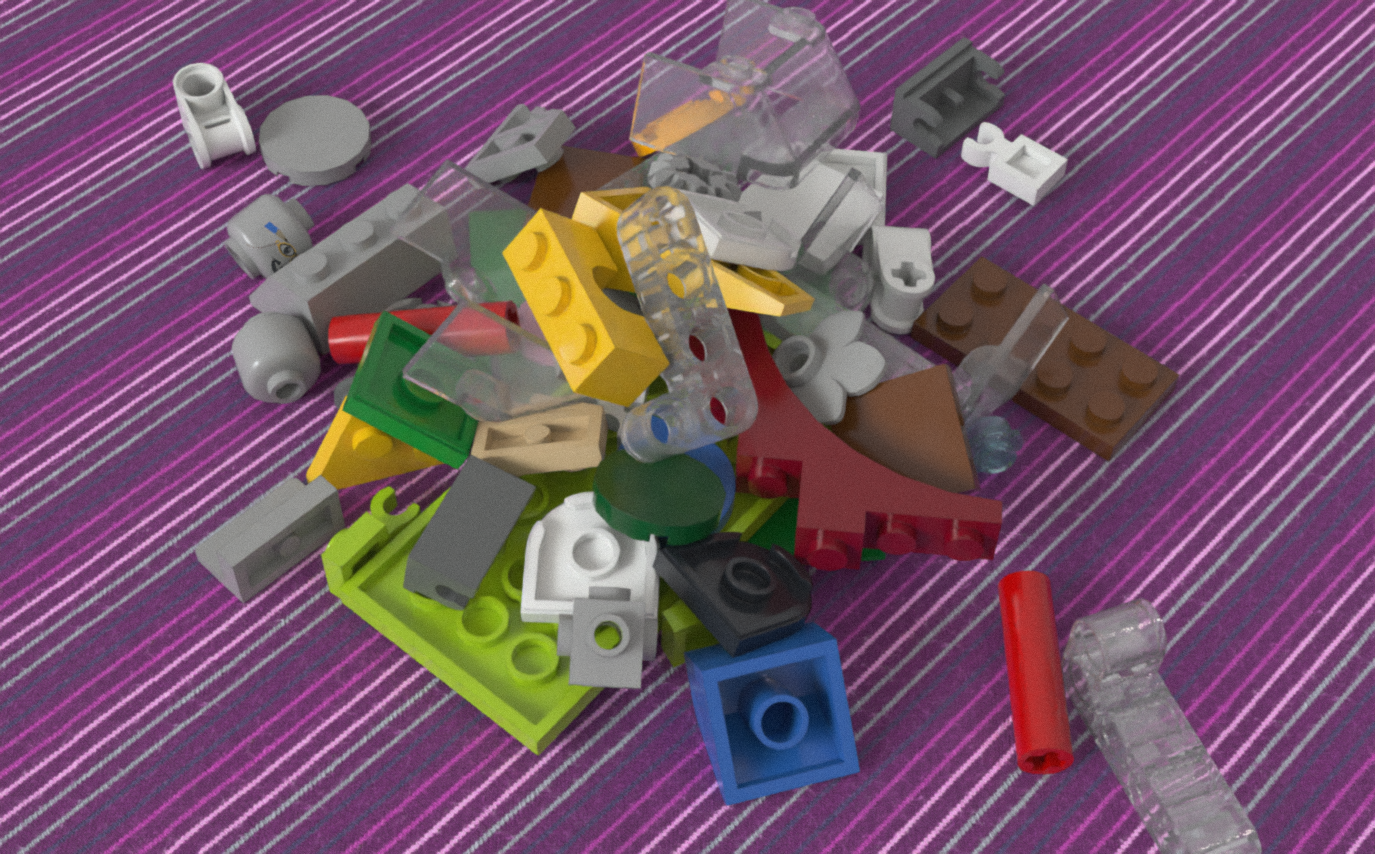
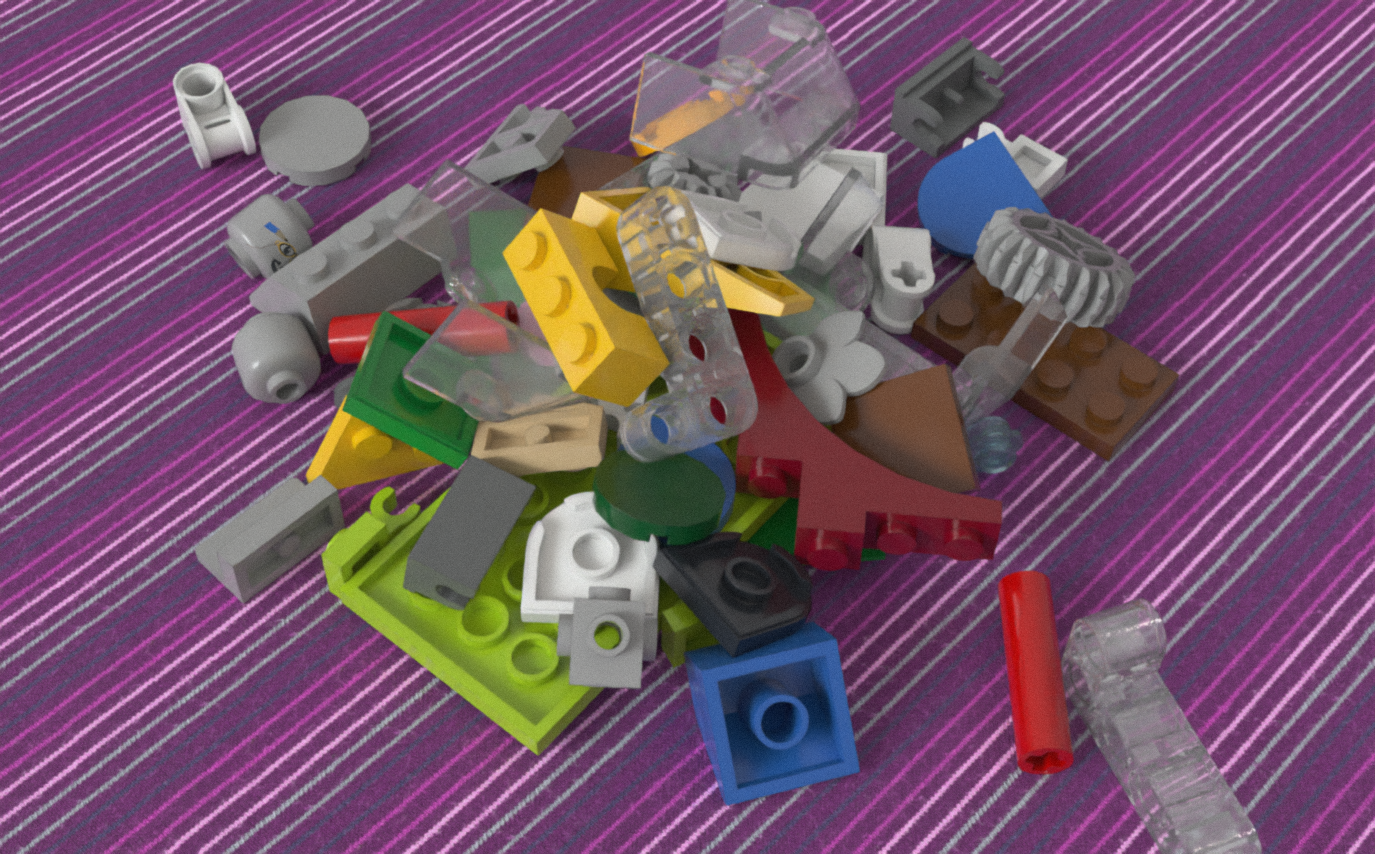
none -> blue tile [917,131,1053,259]
none -> light grey gear [973,207,1135,328]

